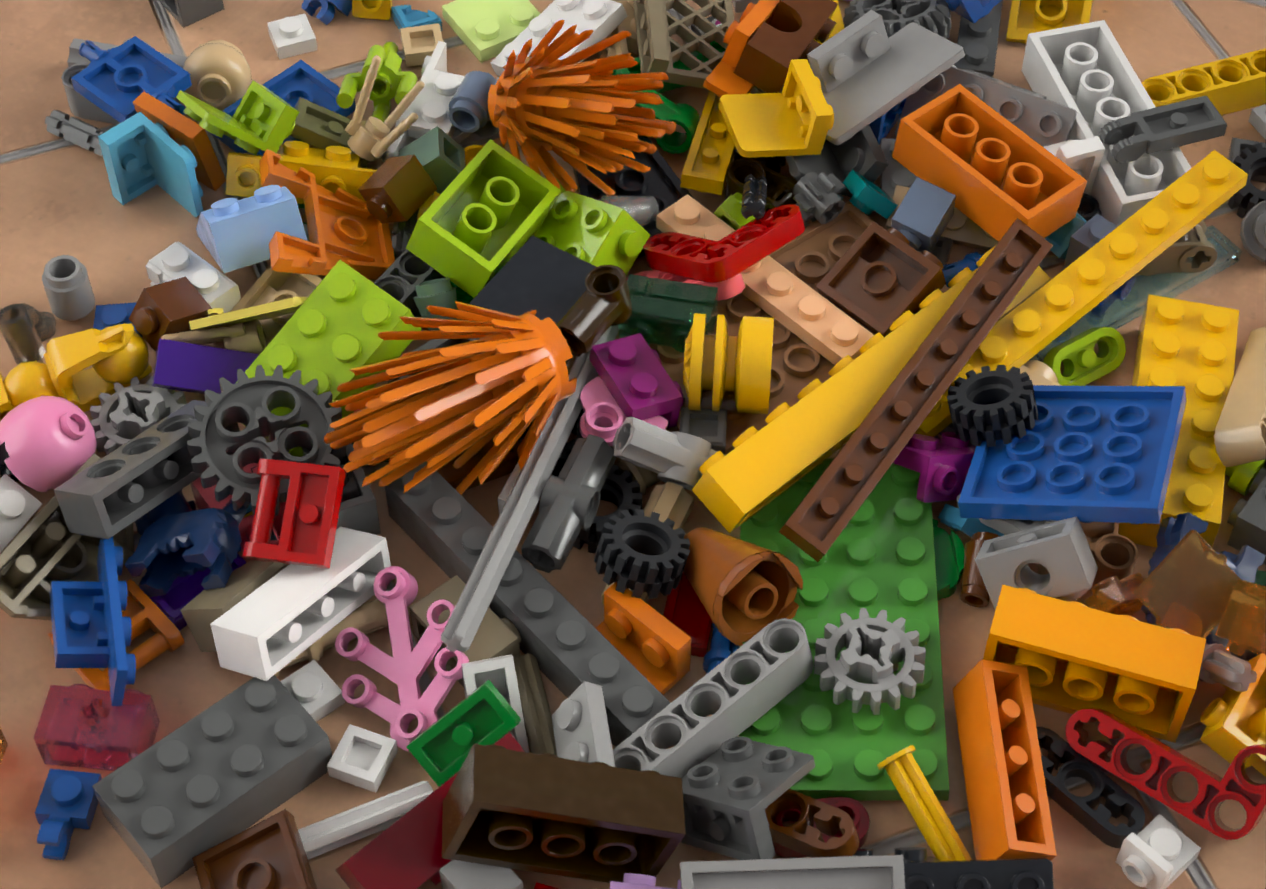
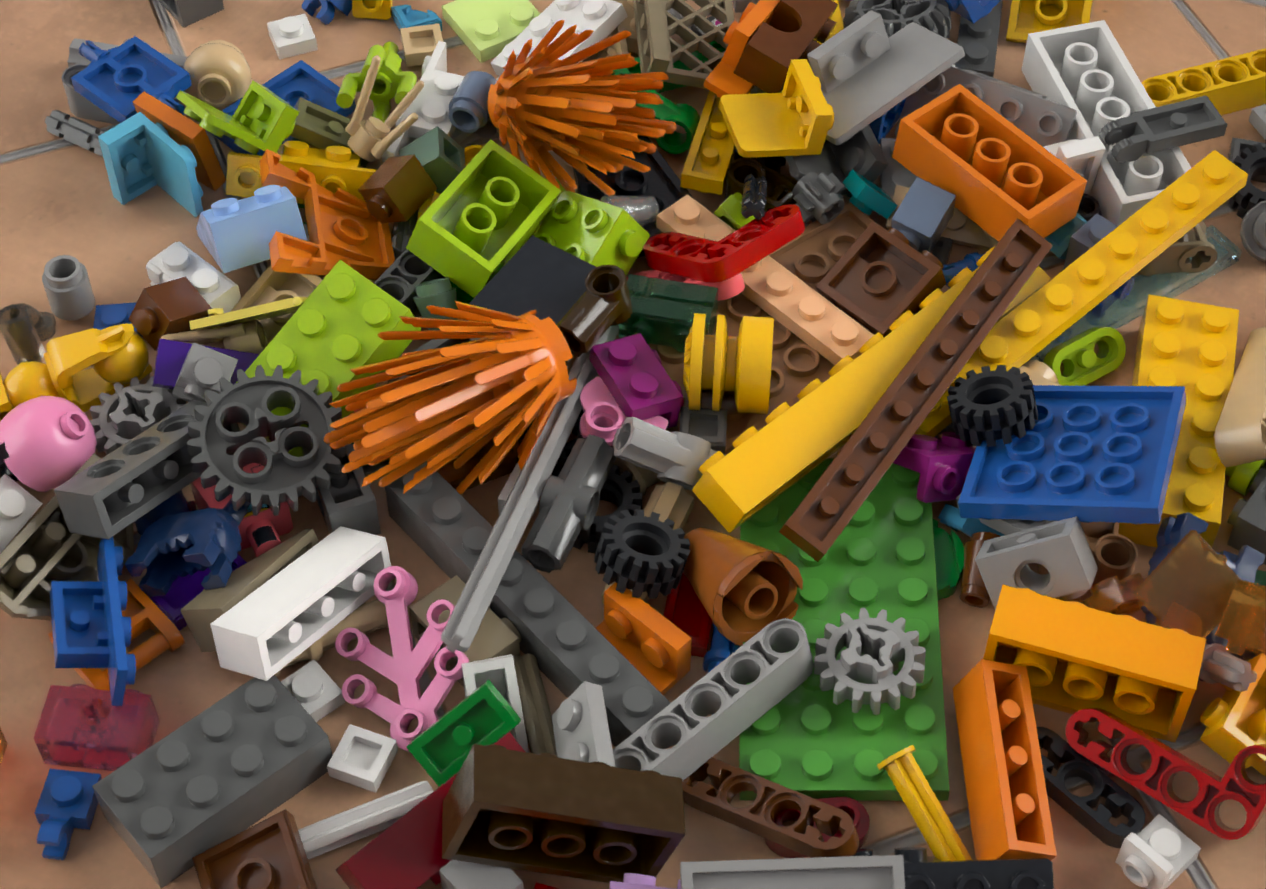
red plate [242,459,346,569] -> none
dark grey bracket [681,737,816,860] -> none
none -> light grey brick [171,342,238,402]

